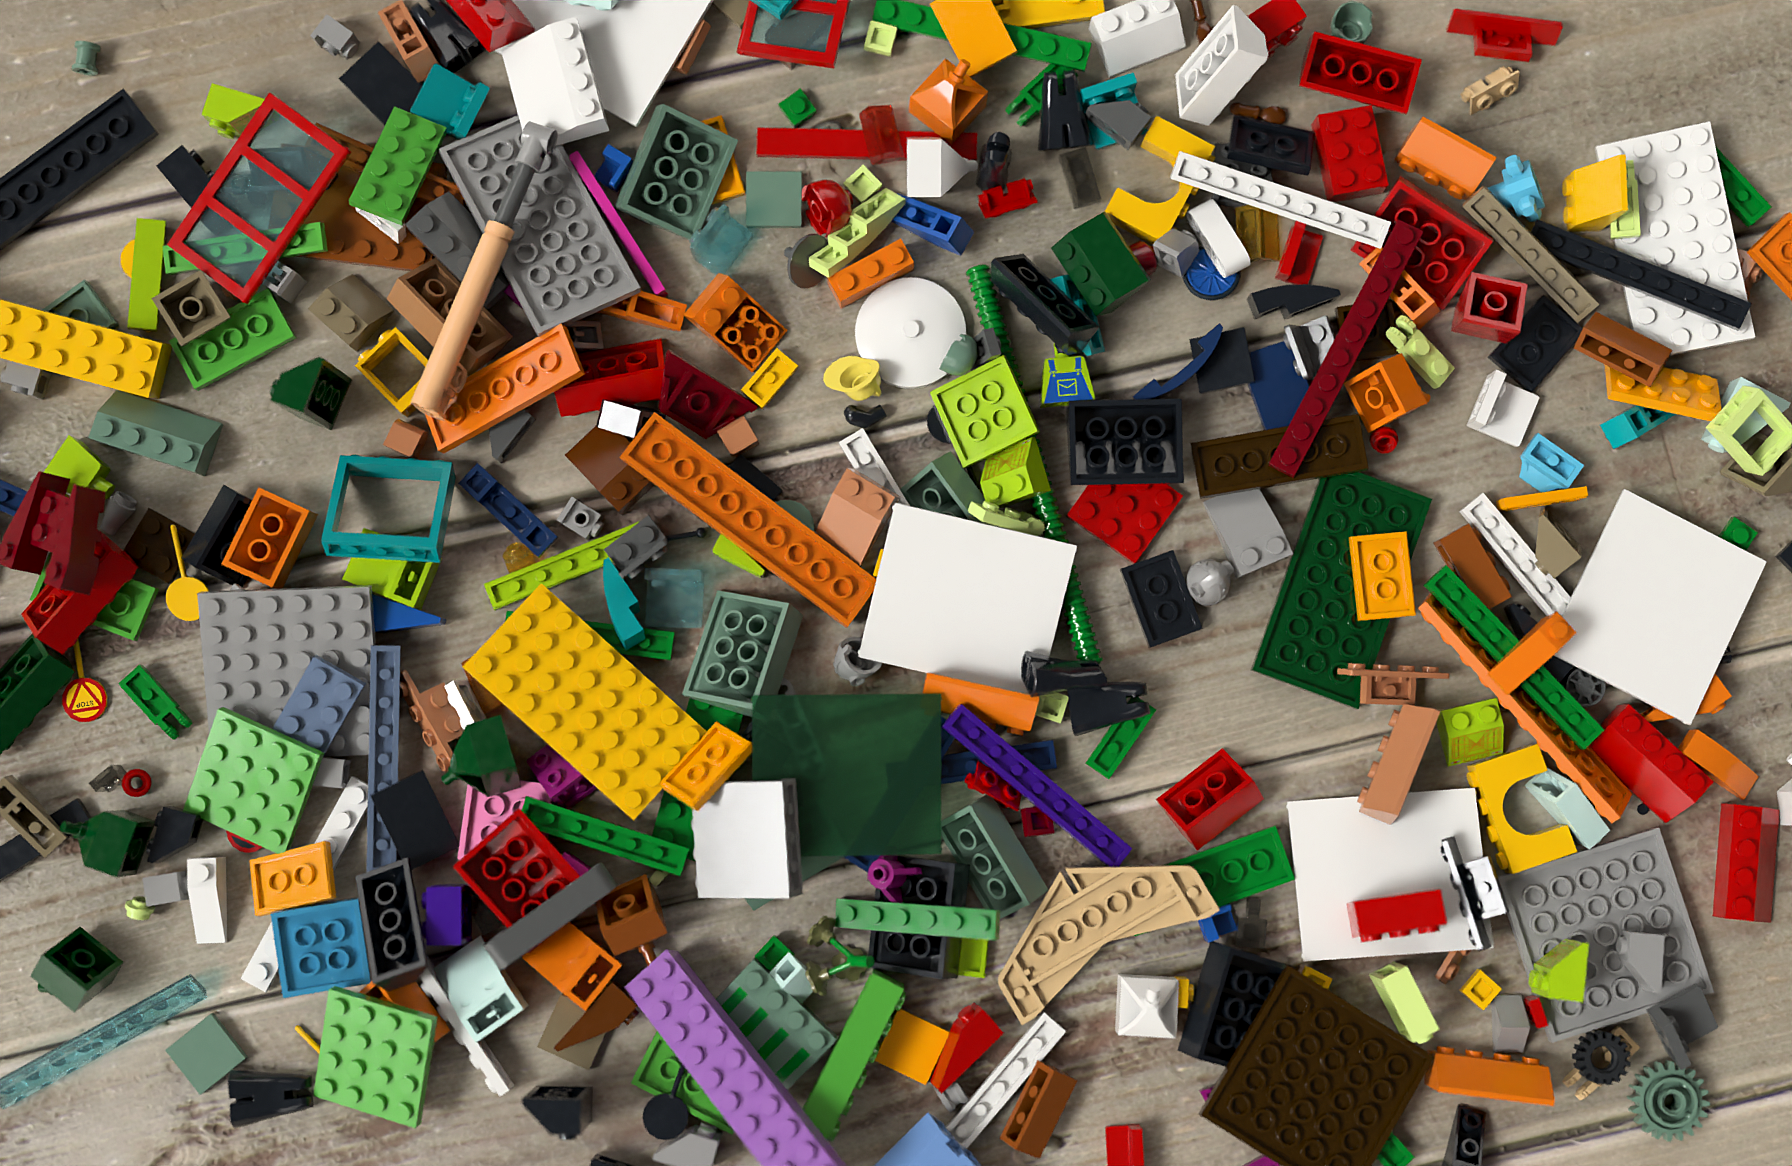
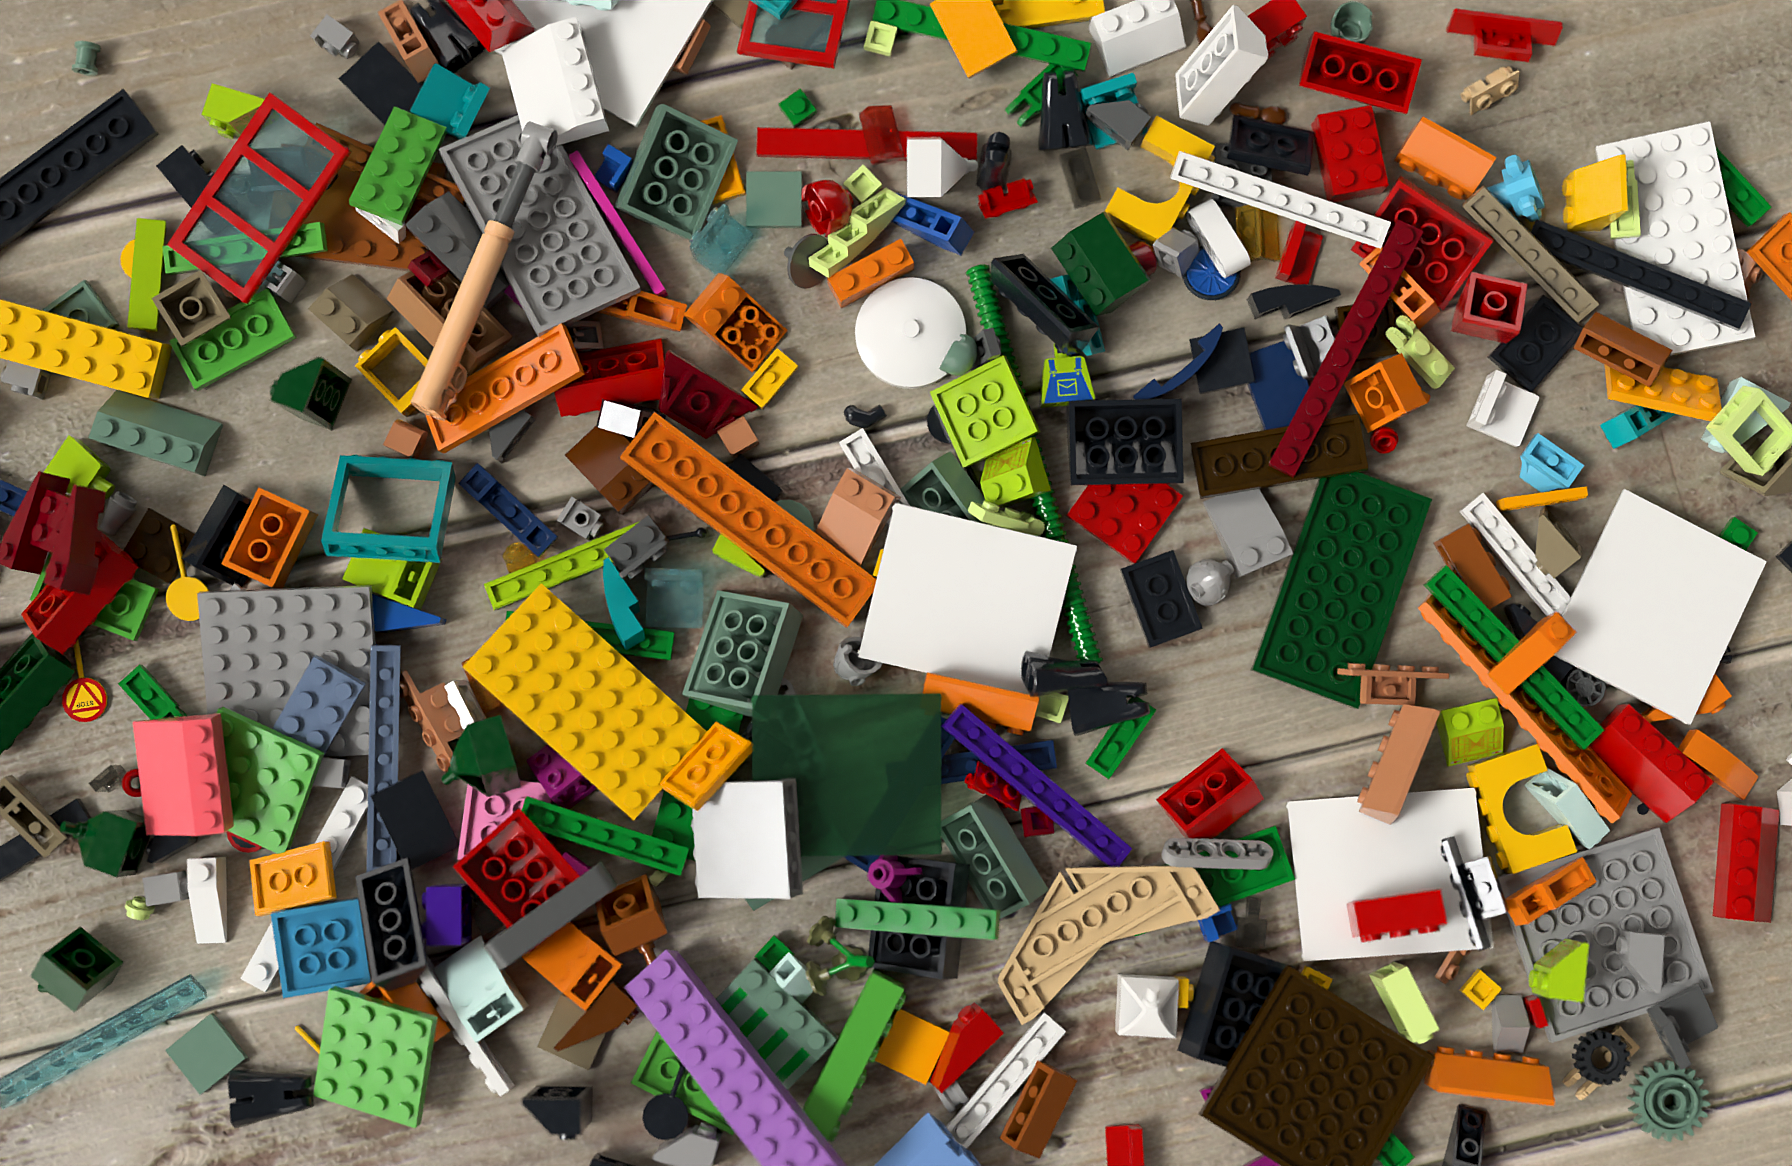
light yellow piece [823,356,881,401] -> none
orange piece [909,58,988,145] -> none
lime tile [958,937,989,978] -> none
light orange tile [1349,532,1416,621] -> none
none -> coral slope [133,713,234,836]
none -> dark red plate [407,250,449,287]
none -> light grey beam [1162,838,1273,870]
none -> orange slope [1505,857,1597,926]

